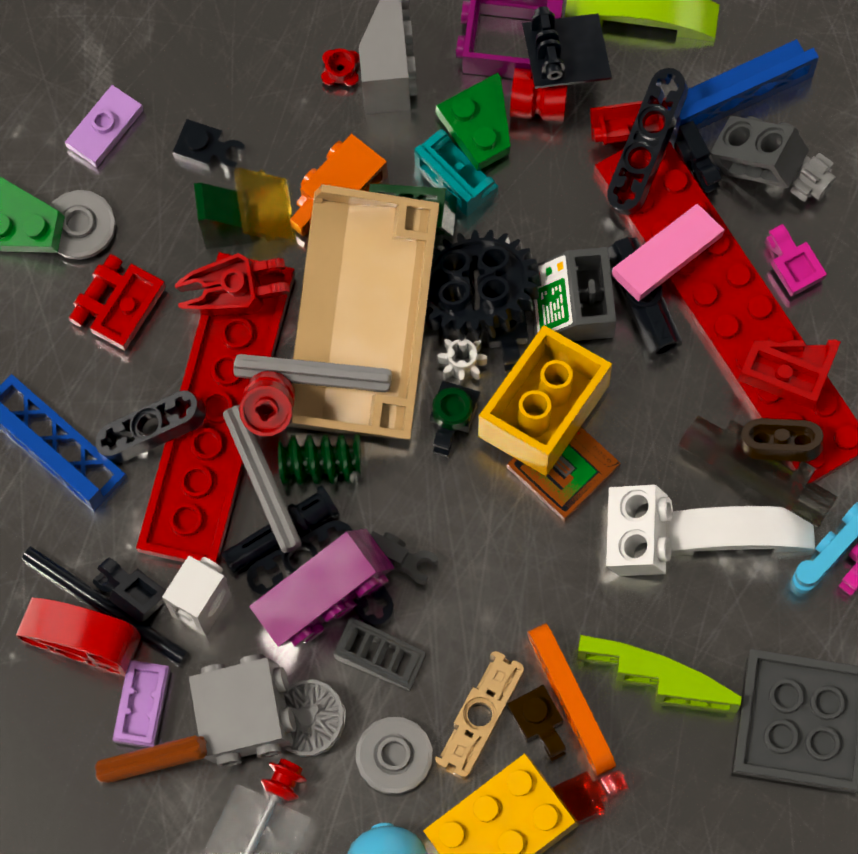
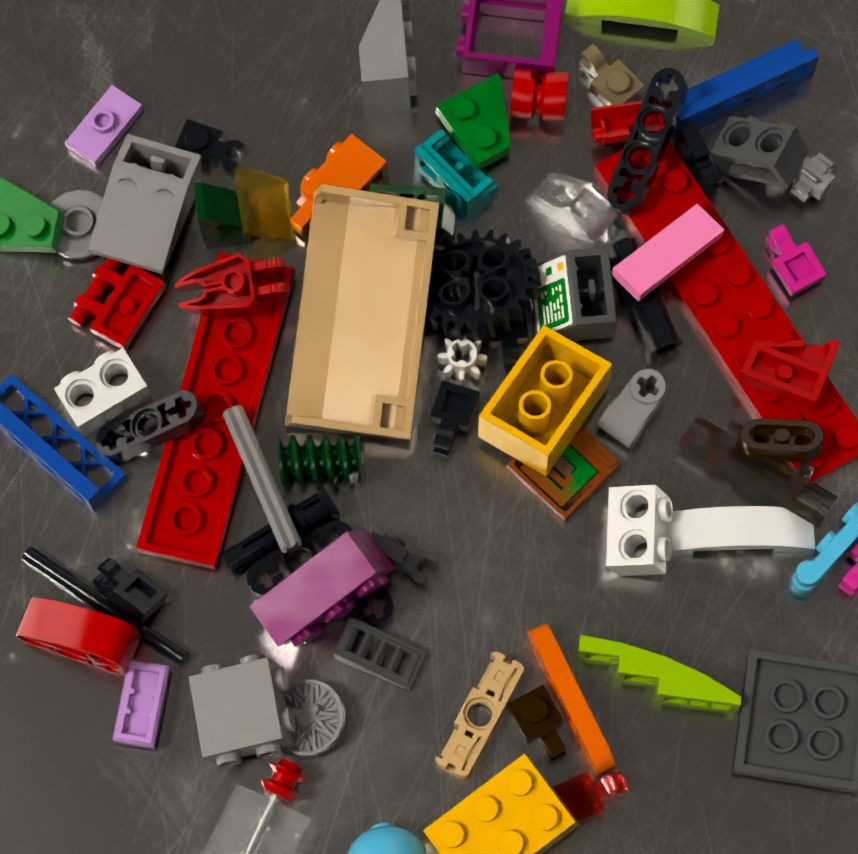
dark orange axle [95,735,207,783] -> none
white brick [162,555,232,636] -> none
light grey axle [233,354,392,392] -> none
red wheel [239,371,295,437] -> none
red plate [321,48,360,86] -> none
light grey wheel [356,717,433,794] -> none
dark green tile [432,387,473,430] -> none
black hinge [522,7,612,89] -> none
none -> white brick [54,348,152,438]
none -> light grey slope [88,134,202,274]
none -> clear slope [525,171,619,243]
none -> dark tan plate [580,44,645,106]
none -> light grey piece [597,369,666,449]

